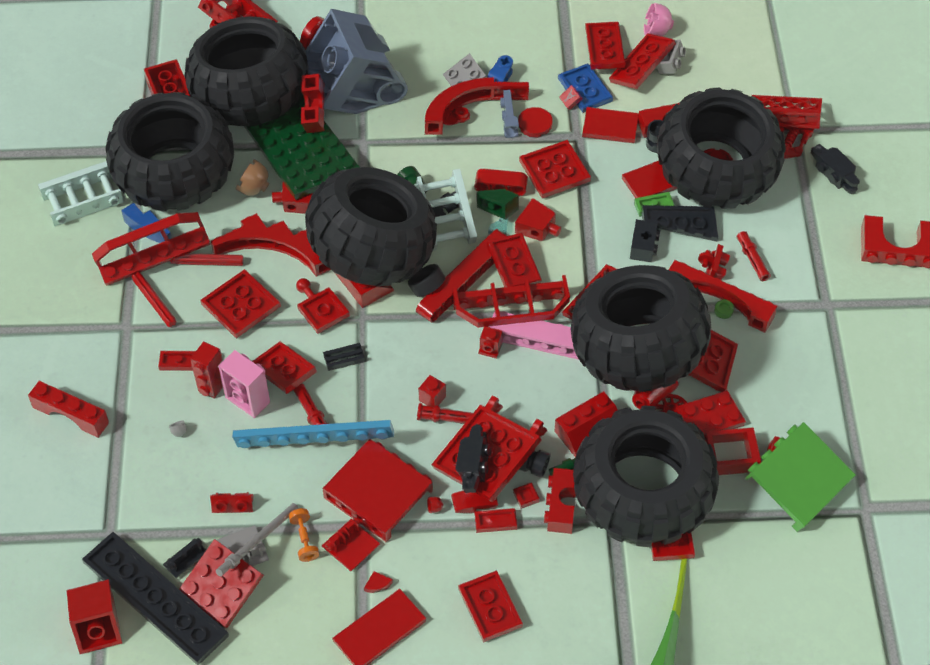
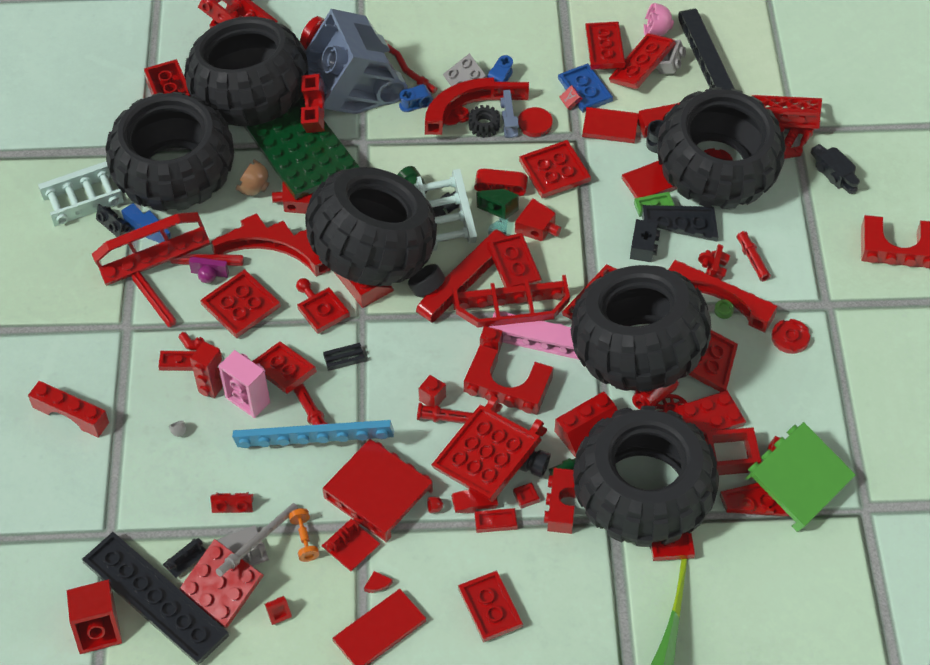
black hinge [455,424,492,493] -> none
none -> black hinge [96,204,130,237]
none -> red arm [178,332,205,350]
none -> magenta tile [189,257,229,284]
none -> red tile [264,596,292,625]
none -> red bar [385,40,437,94]
none -> blue piece [399,84,433,112]
none -> red arch [464,345,553,415]
none -> black tyre [469,105,500,138]
none -> black beam [678,8,735,90]
none -> red wing [720,483,789,516]
none -> red tile [771,319,810,354]

